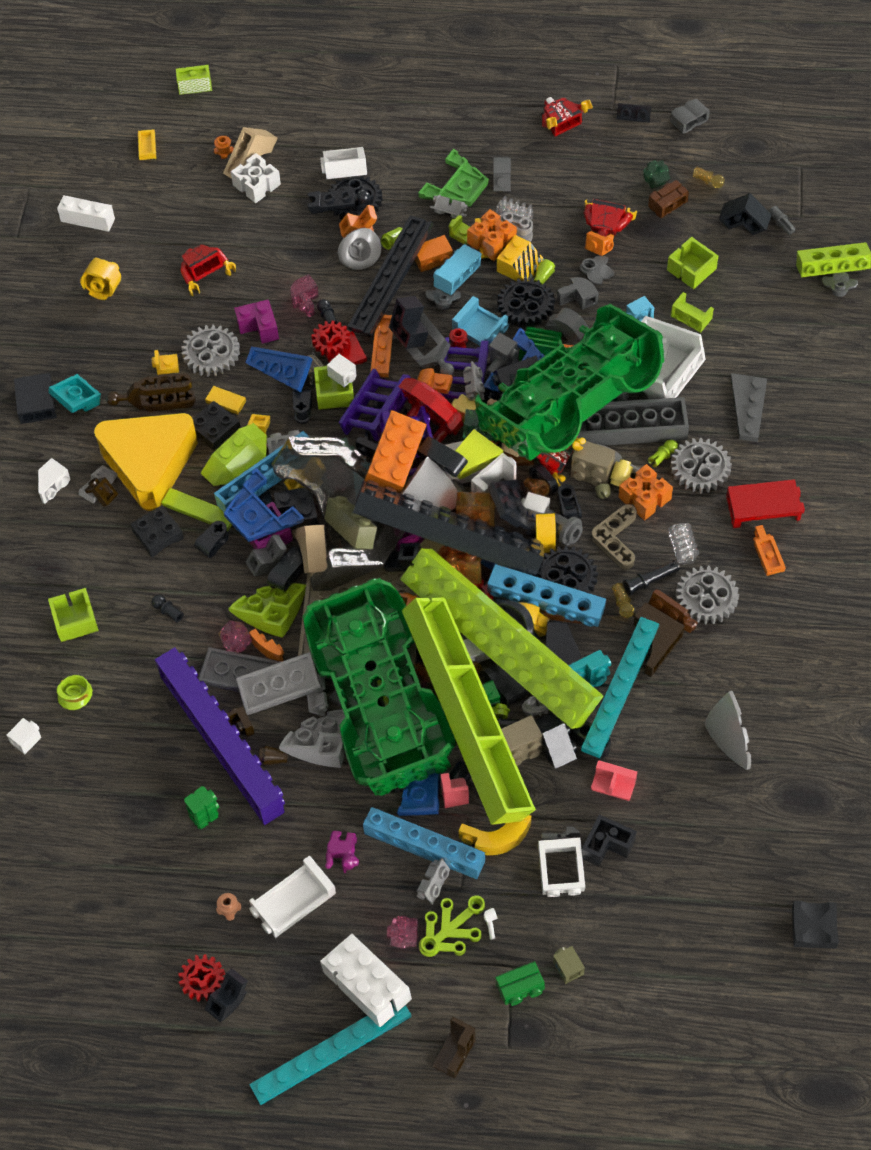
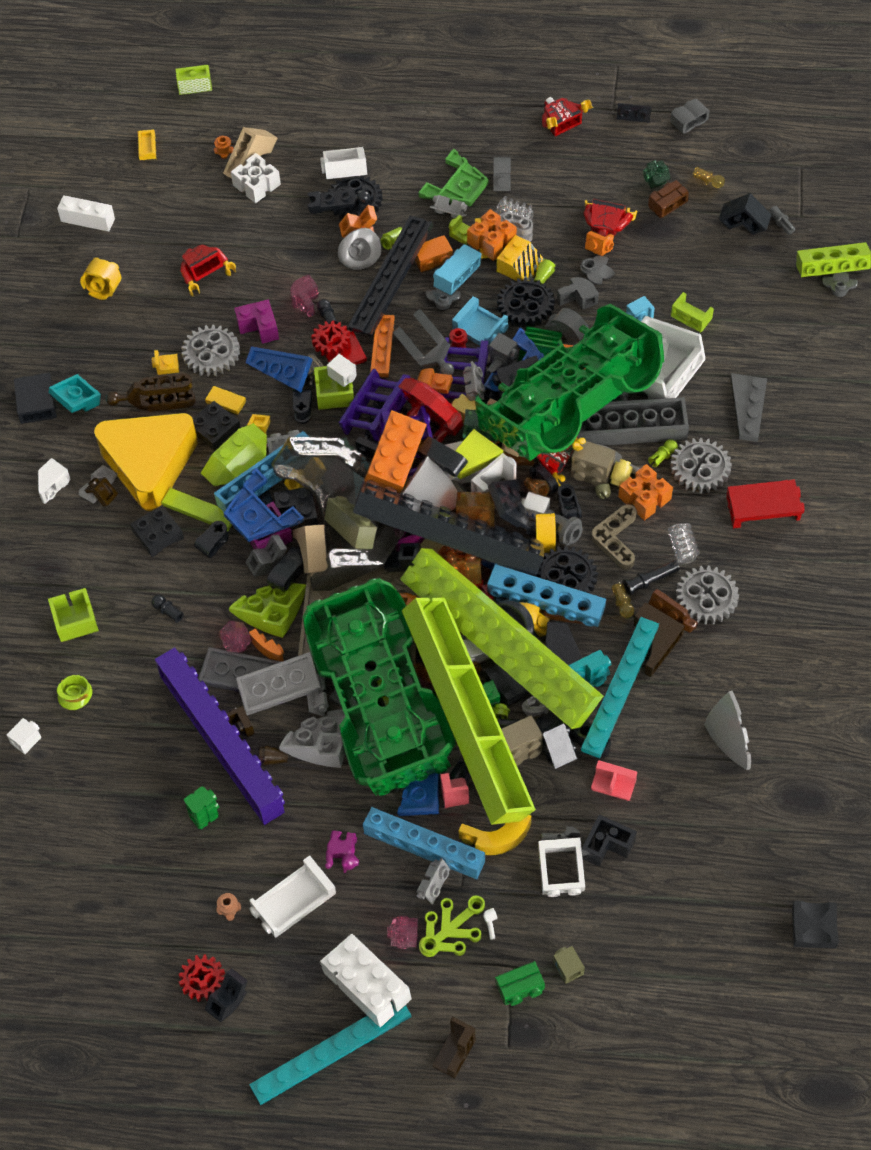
black brick [389,296,429,349] -> none
lime piece [667,237,718,289] -> none
orange hinge [753,525,786,576] -> none

